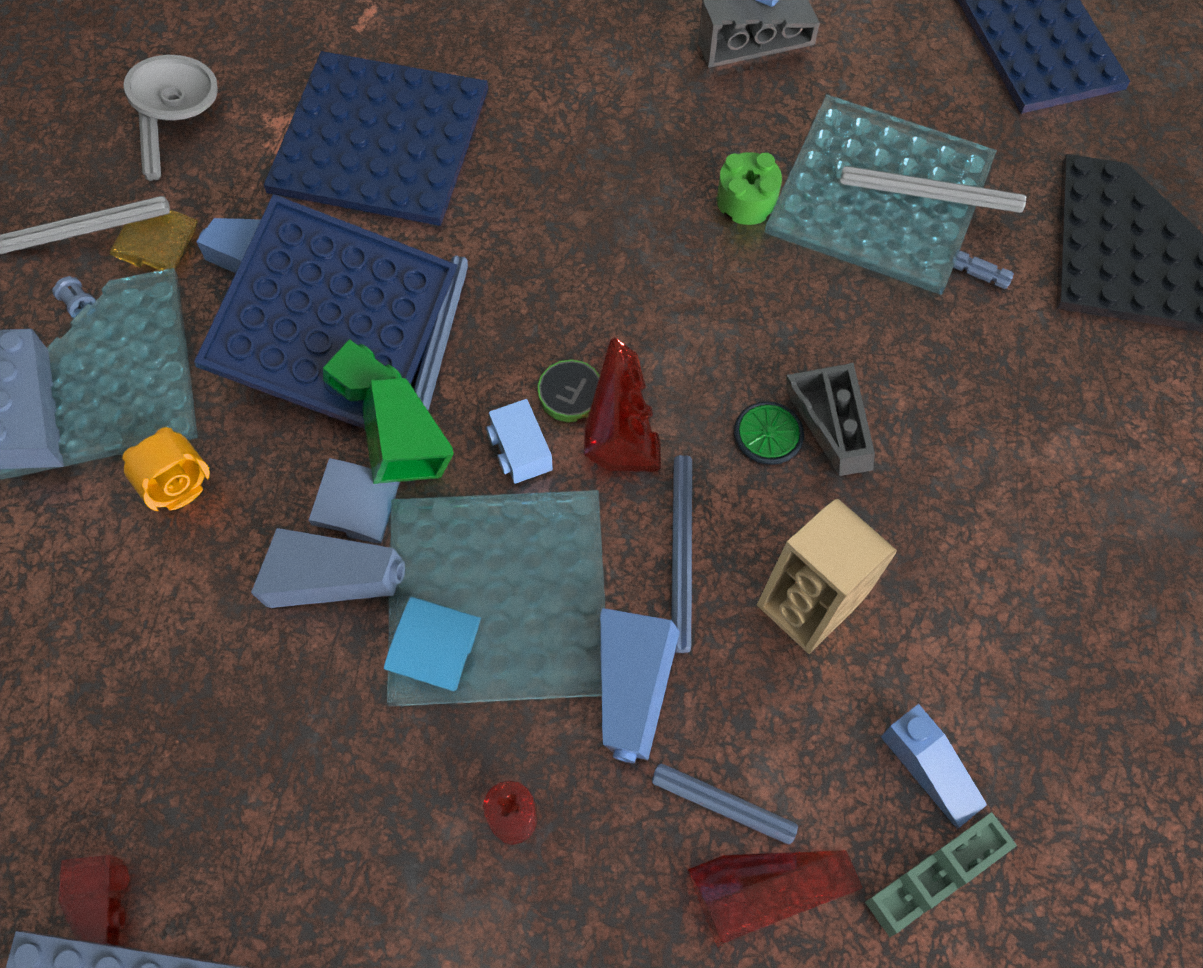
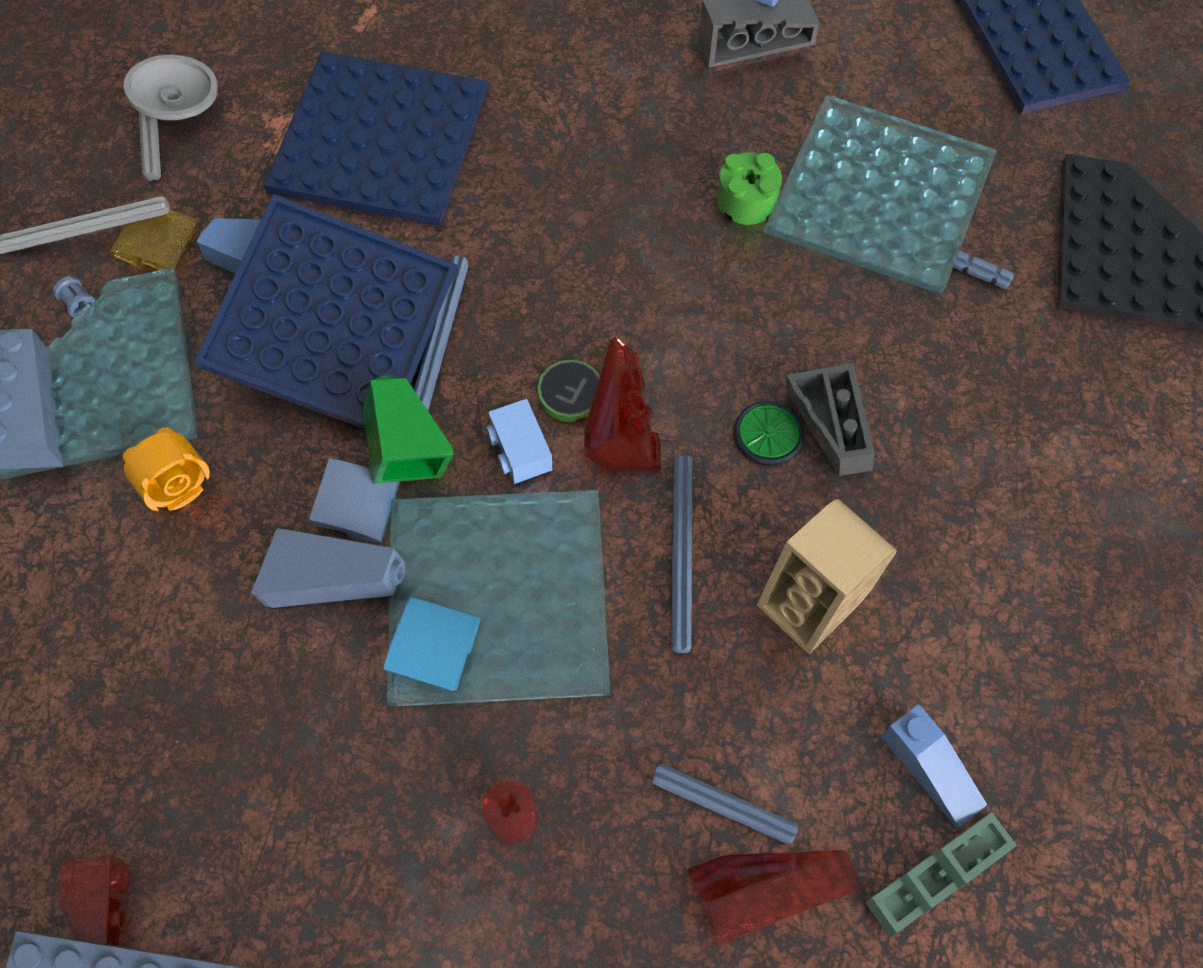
green slope [323,339,402,401] -> none
medium blue slope [600,608,680,763] -> none
light grey axle [840,166,1026,213] -> none

